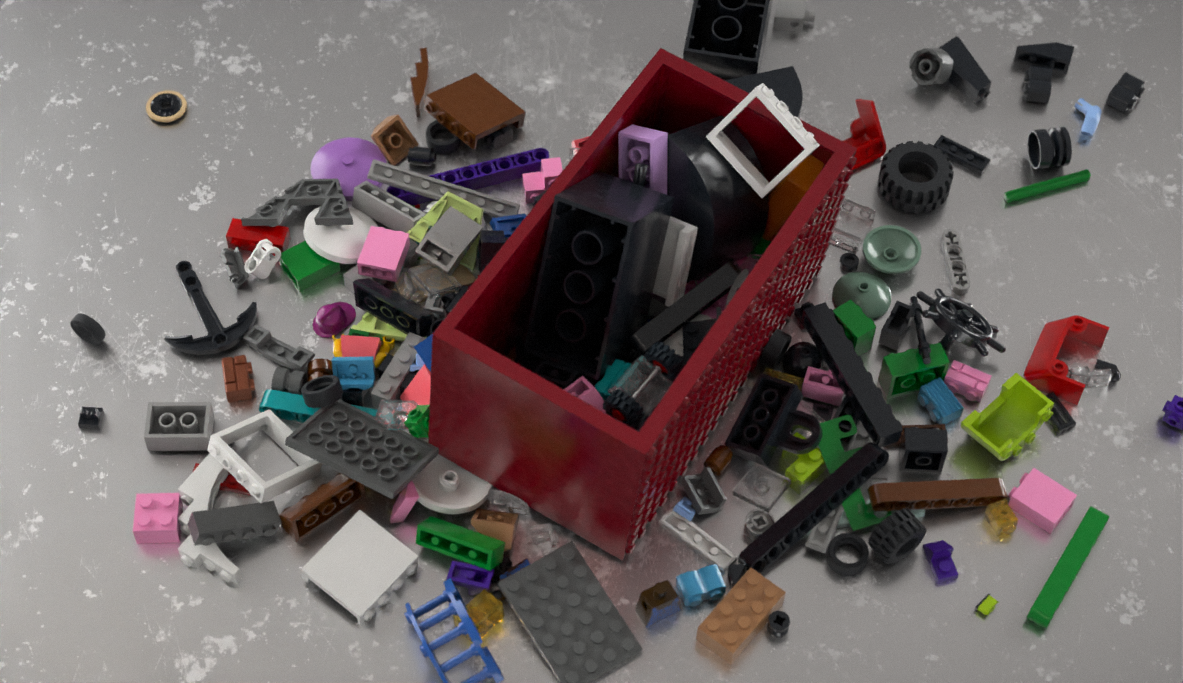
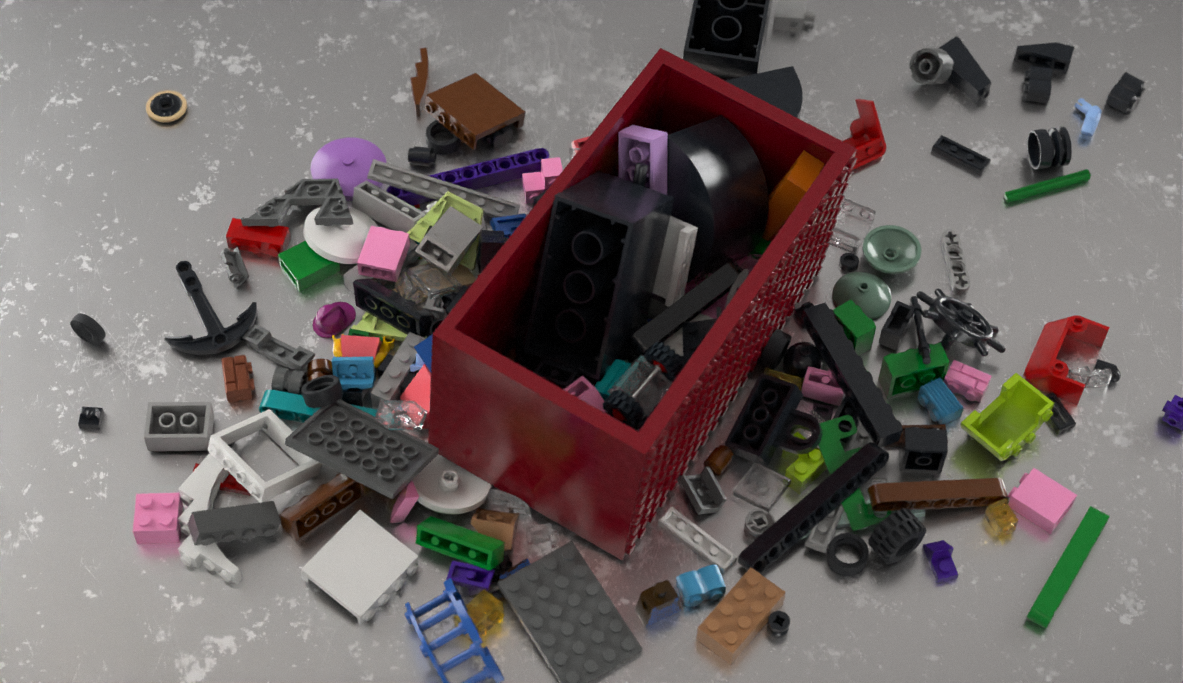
white piece [244,239,281,279] -> none
medium nougat slope [371,114,419,166] -> none
green brick [404,405,430,438] -> none
light blue tile [673,497,695,522] -> none
white window [706,83,820,198] -> none
black slope [727,563,745,590] -> none
black tyre [878,141,954,214] -> none
lime piece [975,593,999,616] -> none

